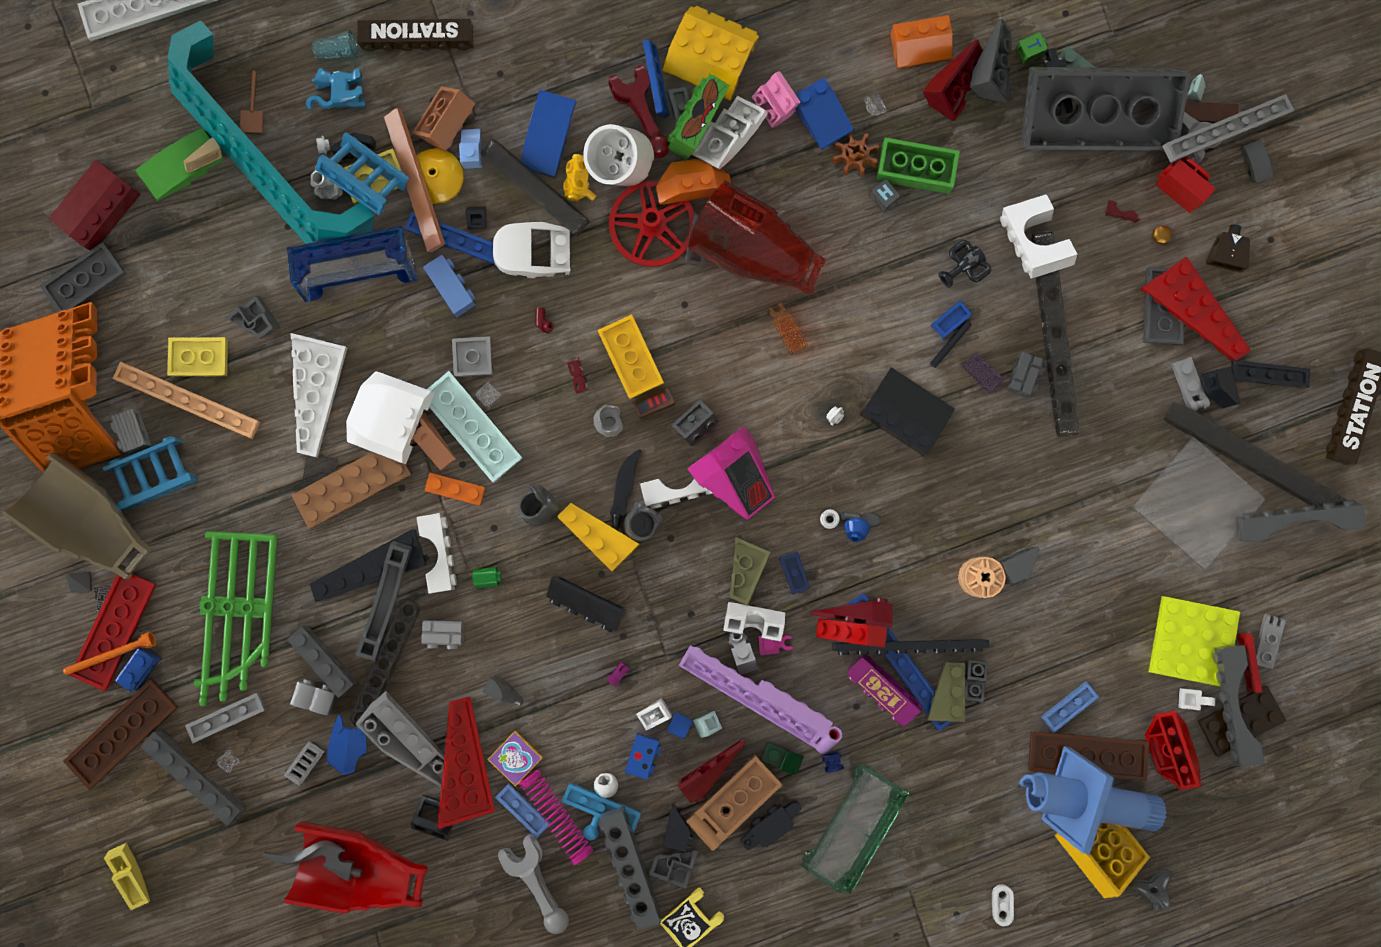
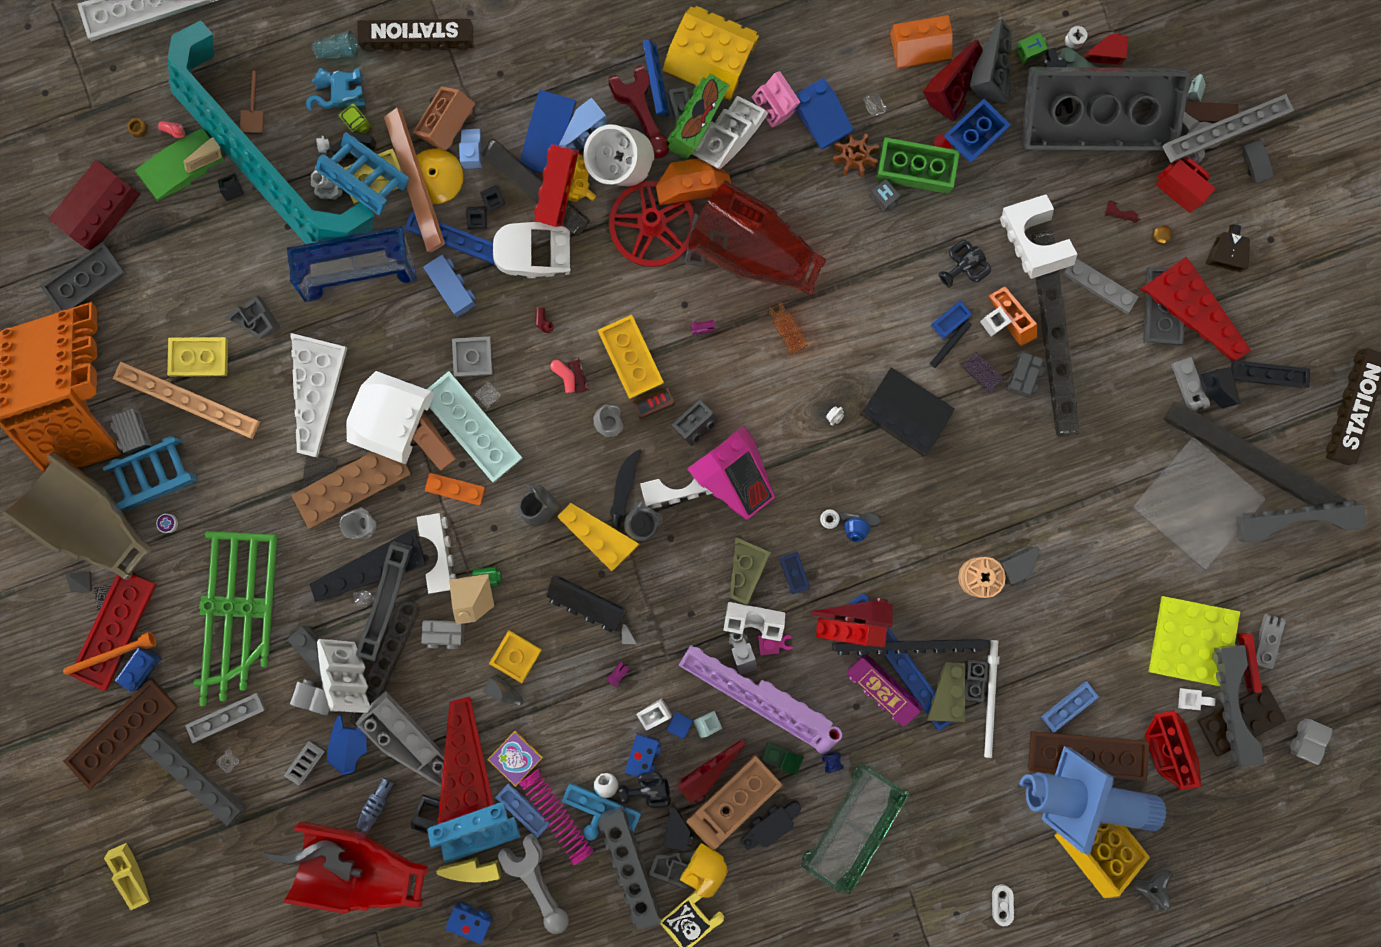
none -> pearl gold tile [127,118,148,138]
none -> tile [156,514,178,533]
none -> coral arm [158,121,185,138]
none -> black slope [218,173,243,201]
none -> white slope [317,639,370,713]
none -> lime brick [339,103,372,135]
none -> light grey hair [339,507,376,539]
none -> clear plate [353,590,375,607]
none -> sand blue hinge [357,777,394,832]
none -> dark azure fence [427,802,520,863]
none -> light yellow slope [436,857,502,882]
none -> blue brick [445,902,493,944]
none -> tan slope [449,574,494,624]
none -> black slope [480,185,506,212]
none -> yellow tile [489,630,542,683]
none -> red brick [534,144,579,227]
none -> coral arm [550,360,575,393]
none -> light blue slope [559,97,607,150]
none -> black piece [619,771,671,808]
none -> light grey slope [622,624,637,644]
none -> yellow brick [680,843,728,898]
none -> magenta pin [691,320,715,336]
none -> red tile [933,134,953,149]
none -> blue slope [944,99,1010,163]
none -> white brick [980,306,1012,337]
none -> white bar [984,640,1000,758]
none -> orange slope [989,287,1037,346]
none -> light grey plate [1063,258,1138,314]
none -> white wheel [1065,26,1088,50]
none -> red slope [1084,33,1128,65]
none -> light grey brick [1290,718,1332,765]

